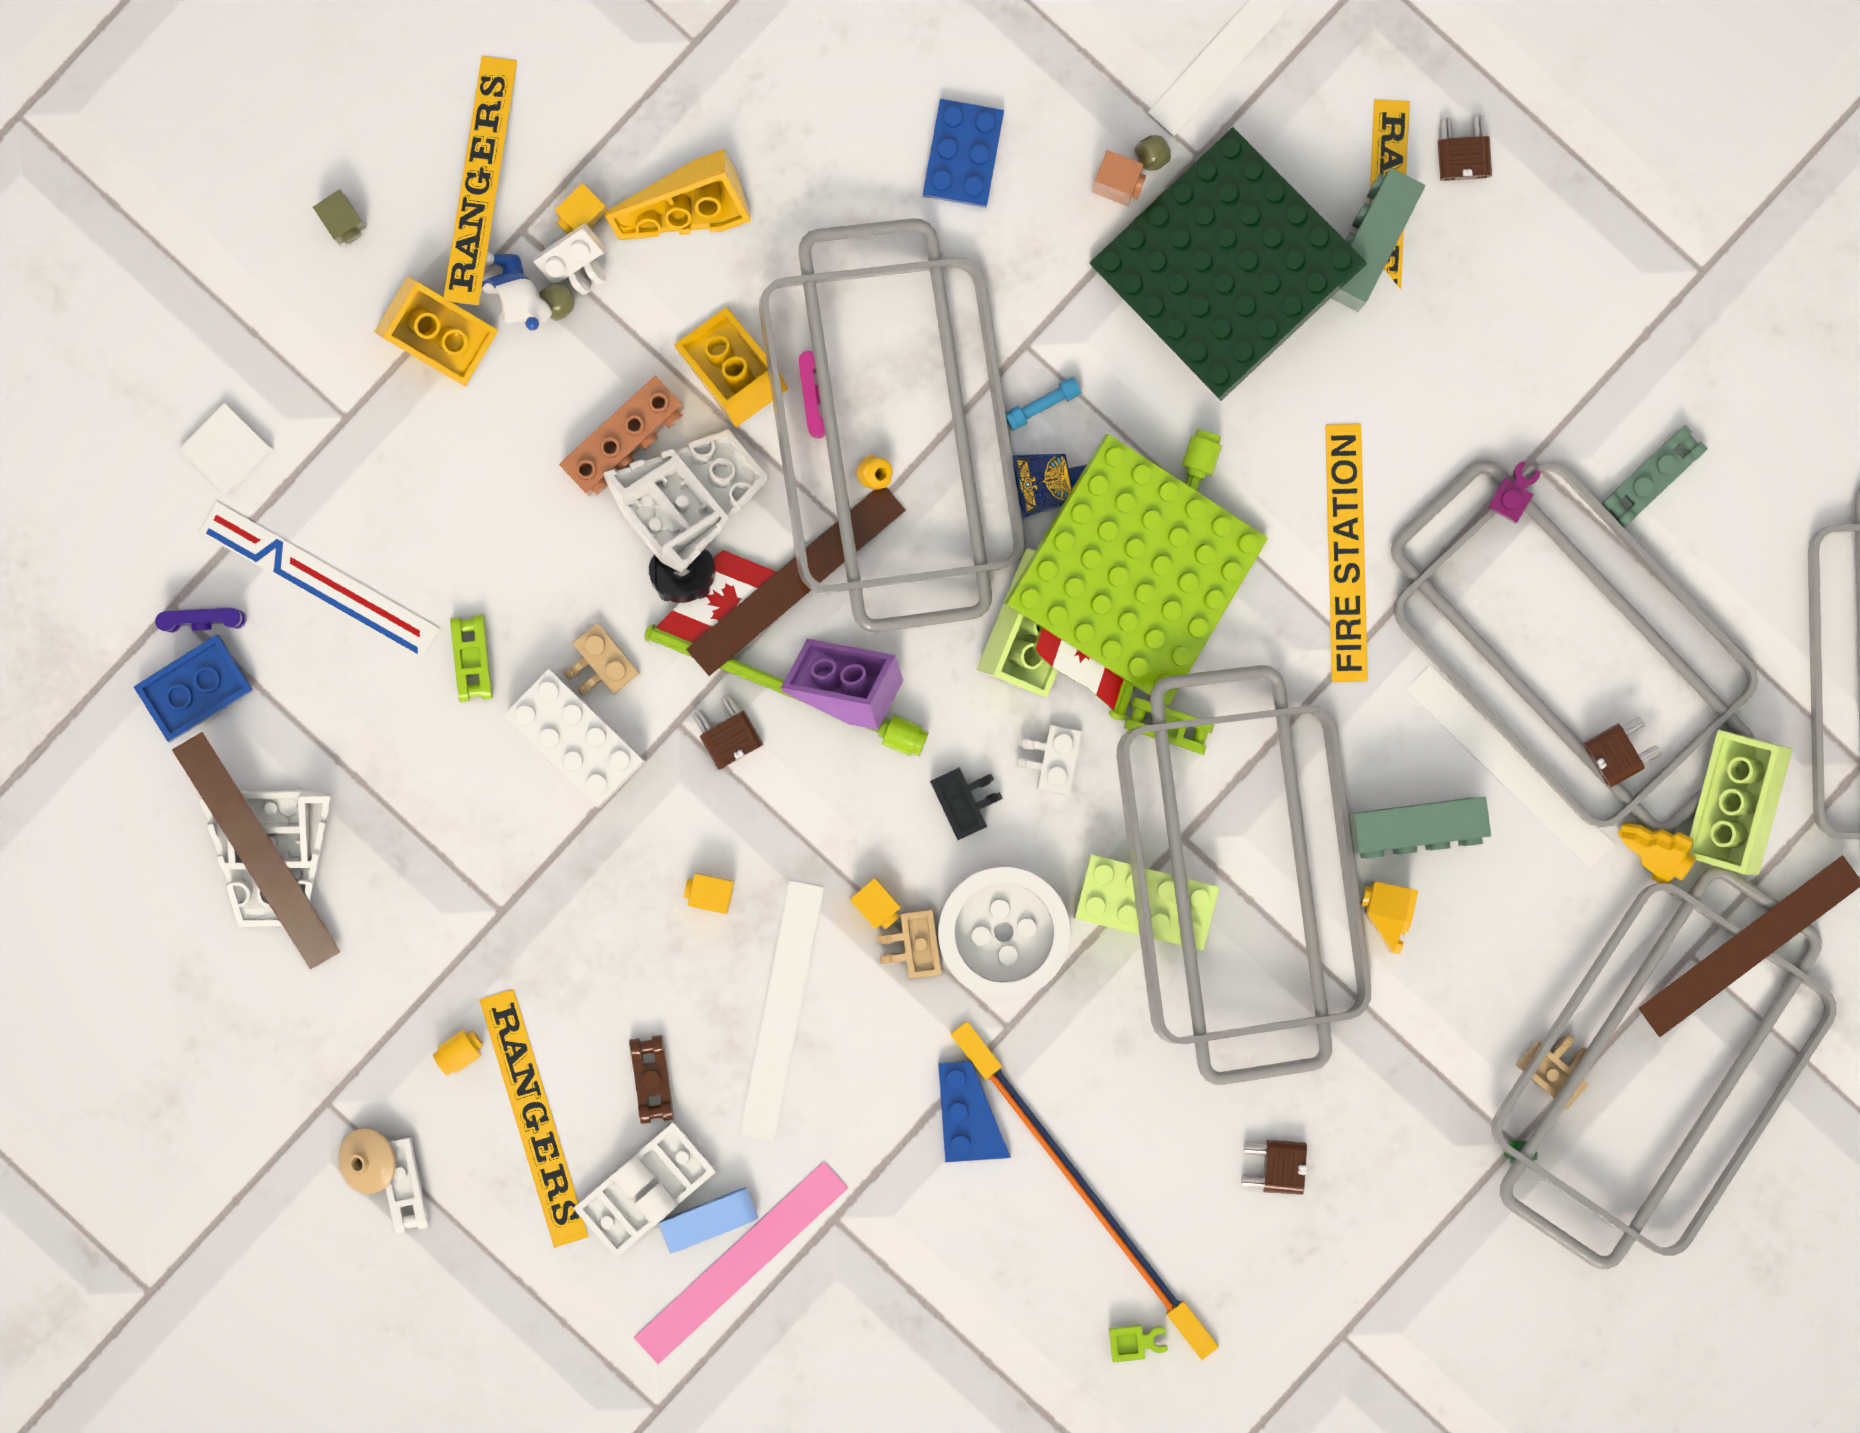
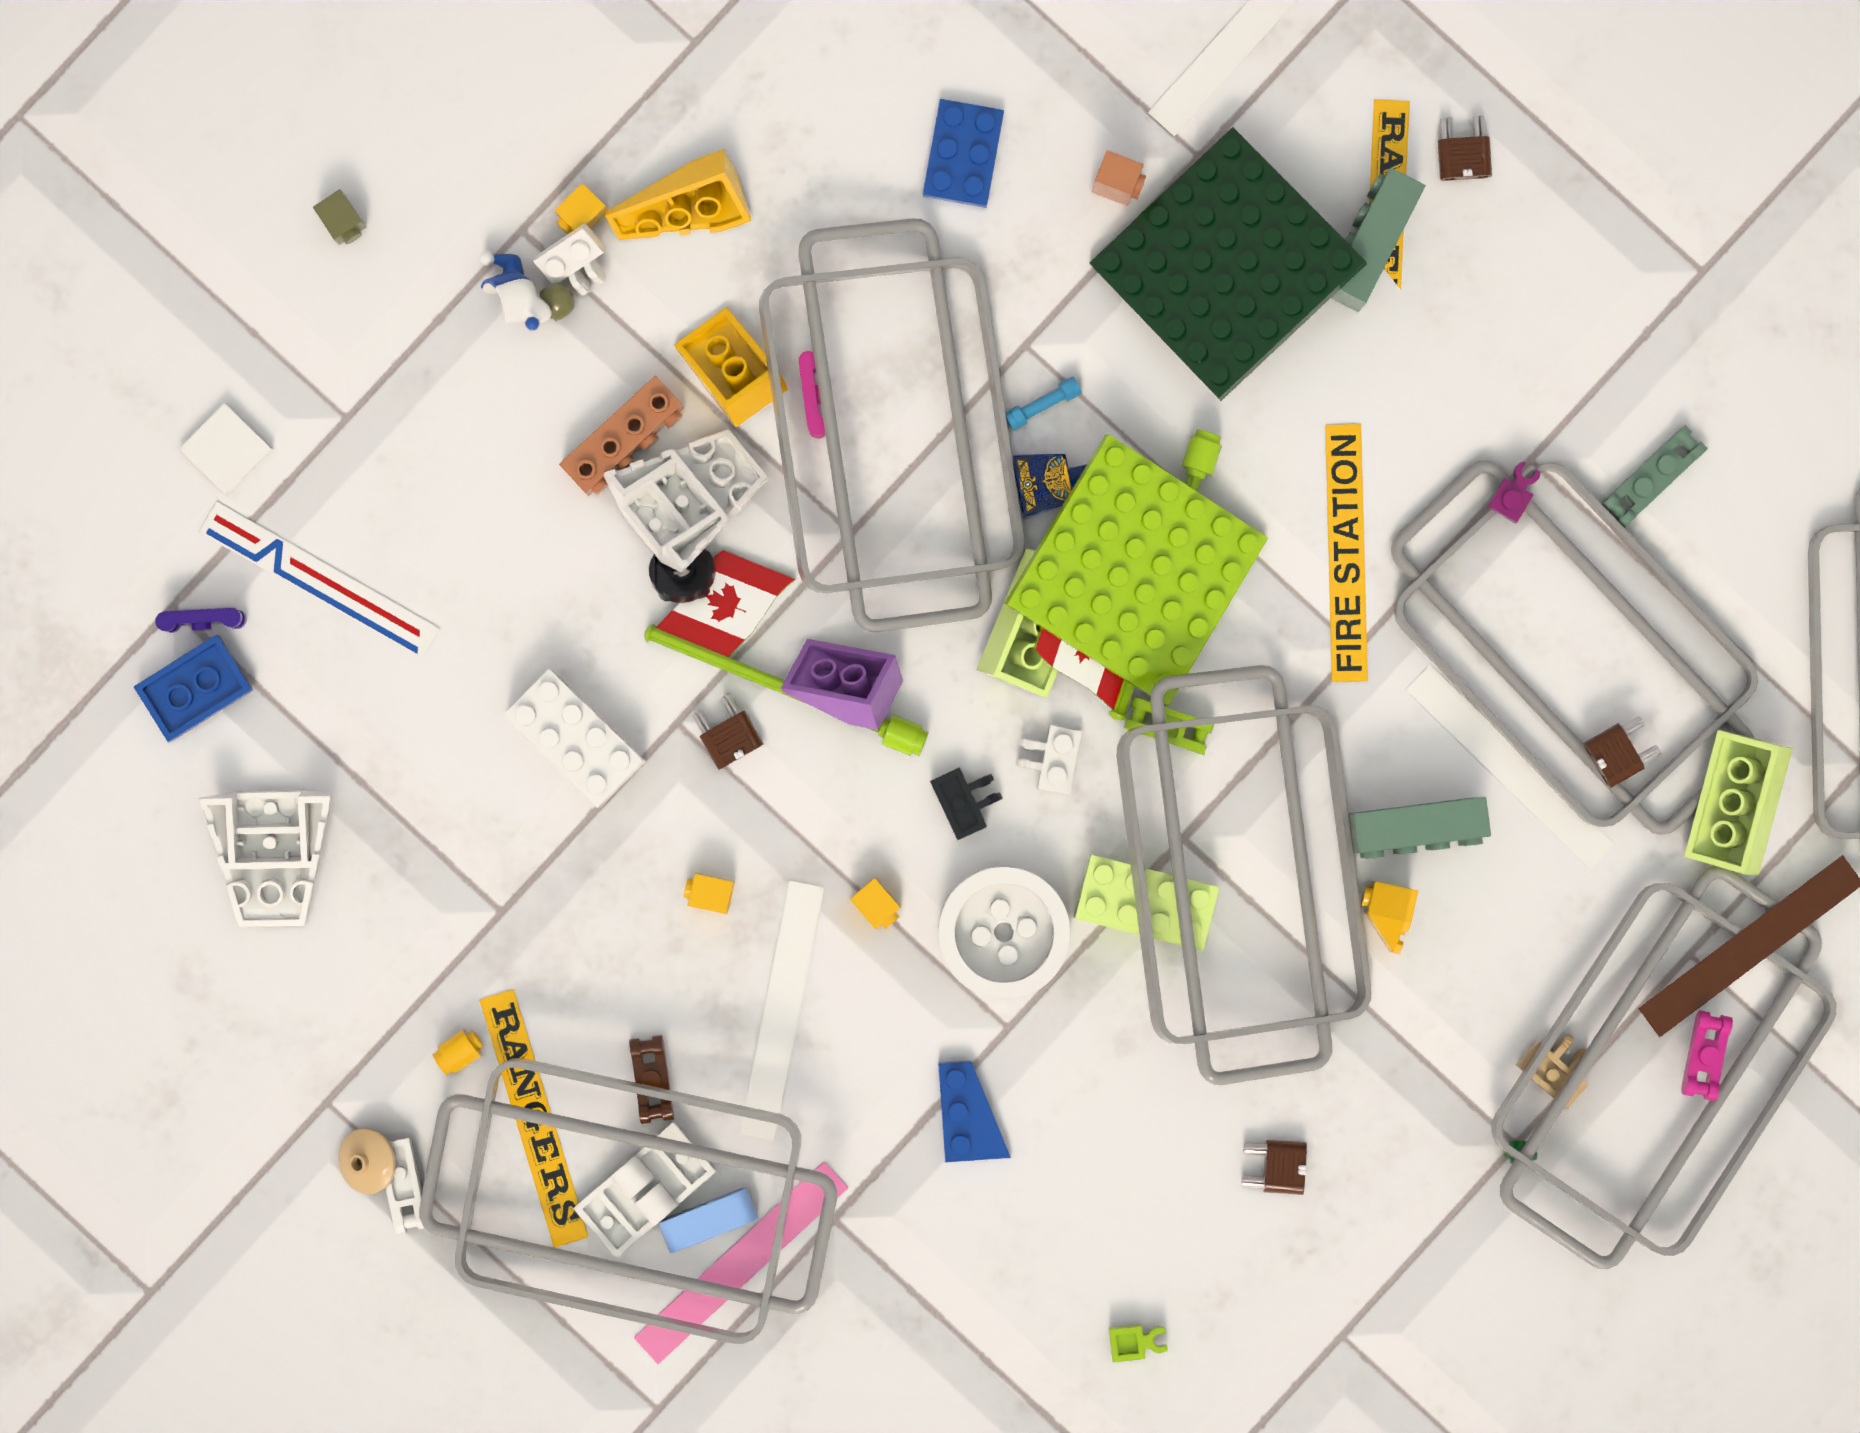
reddish brown sticker [172,732,341,970] -> none
yellow slope [374,276,499,386] -> none
yellow sticker [443,56,517,305] -> none
lime plate [450,614,493,702] -> none
tan hinge [564,623,640,696] -> none
reddish brown sticker [686,488,906,676] -> none
yellow piece [856,455,893,490] -> none
tan hinge [877,909,942,979] -> none
piece [950,1021,1219,1360] -> none
olive piece [1134,135,1171,171] -> none
yellow rock [1617,823,1696,884] -> none
none -> light grey bar [419,1058,837,1344]
none -> dark pink plate [1681,1010,1733,1101]

